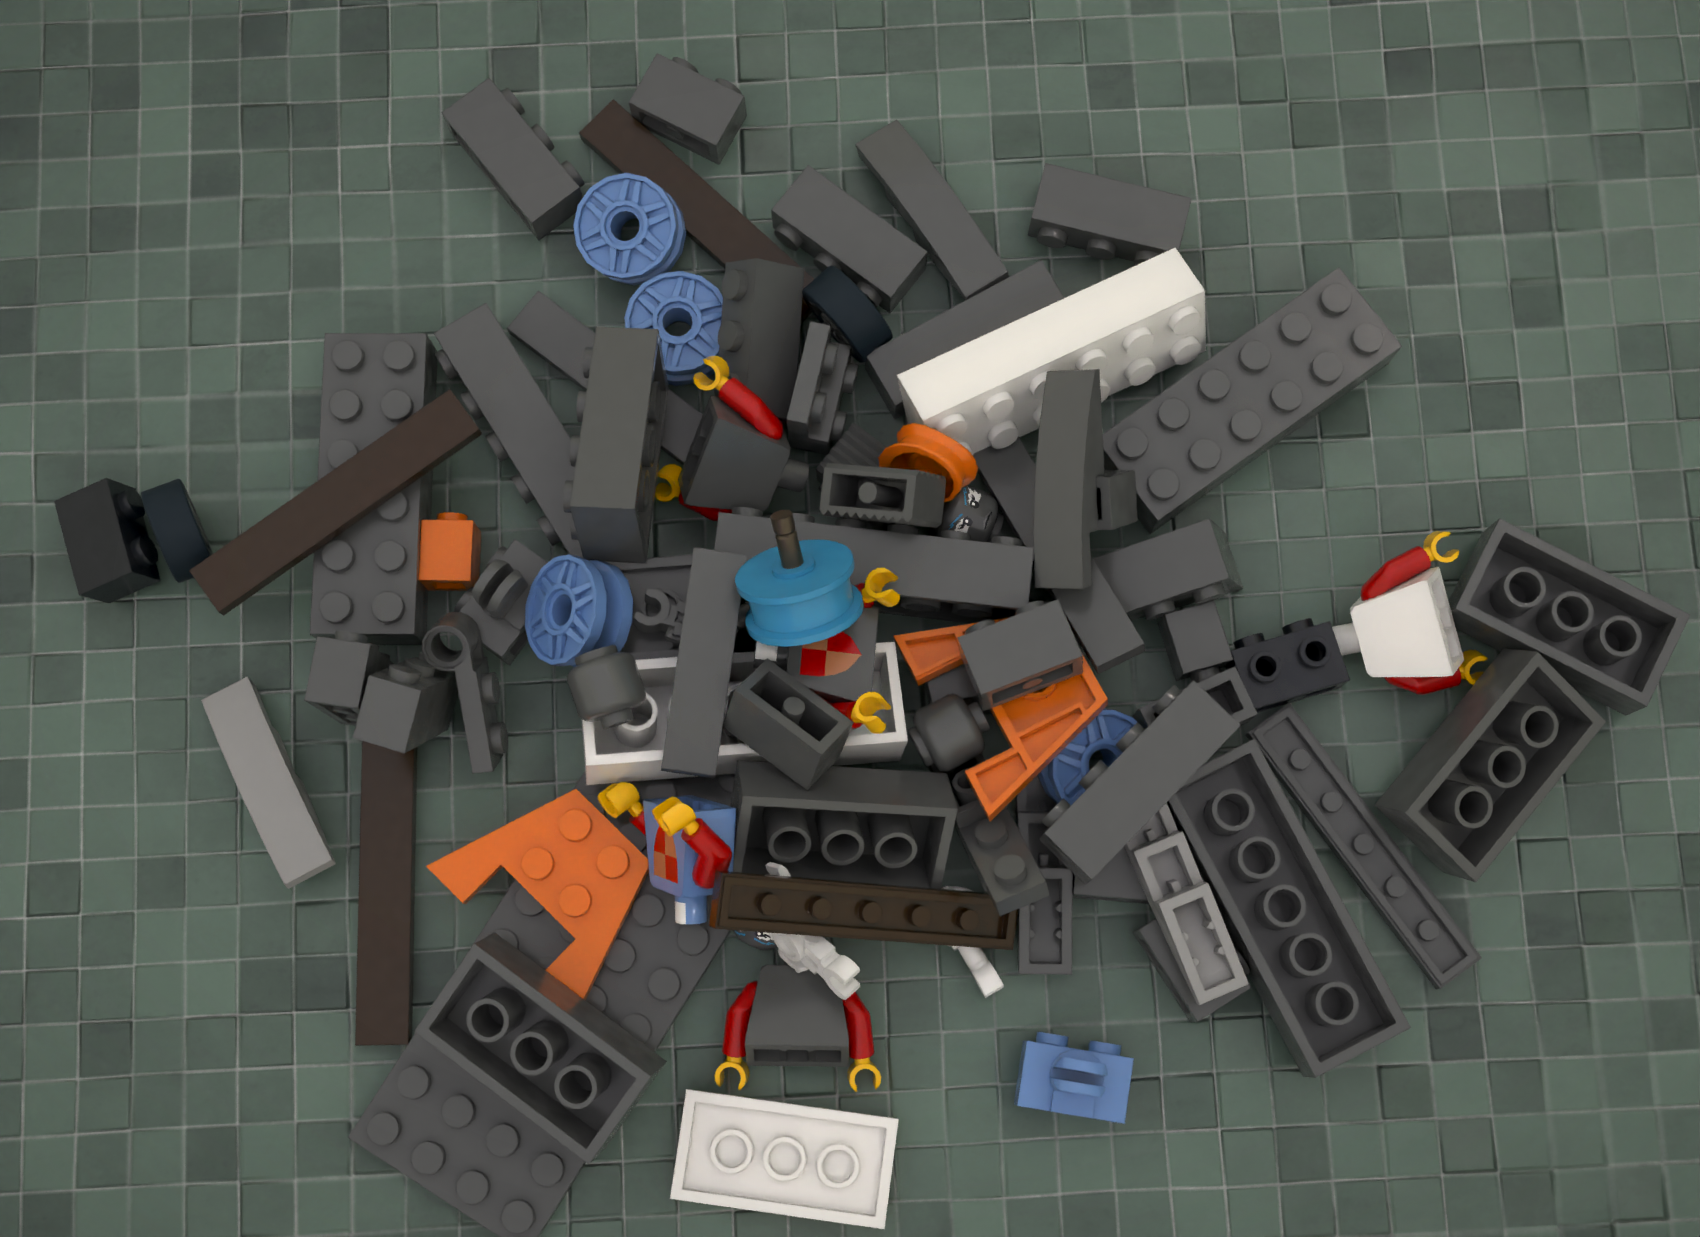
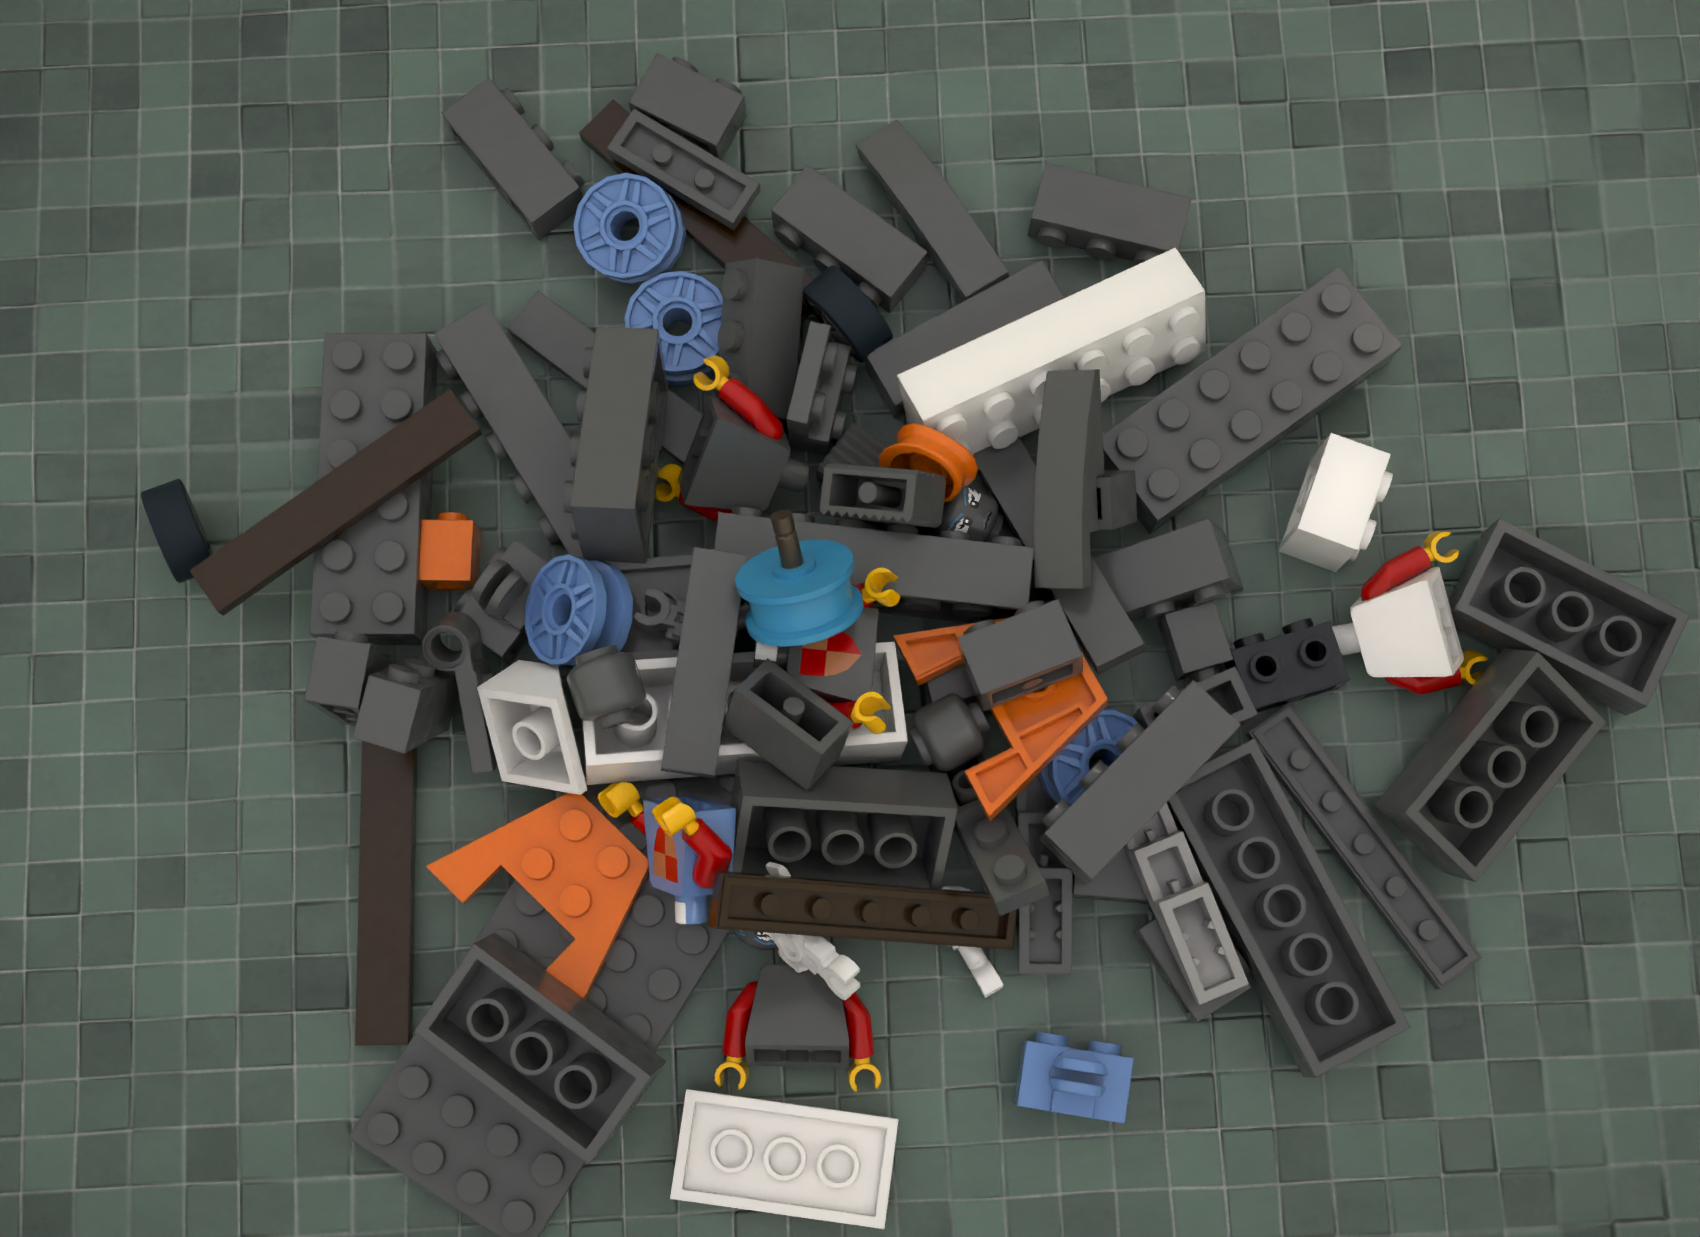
black brick [54,478,161,603] -> none
light grey slope [201,676,336,889] -> none
none -> white slope [477,660,587,795]
none -> dark grey plate [607,109,761,230]
none -> white brick [1278,433,1393,572]

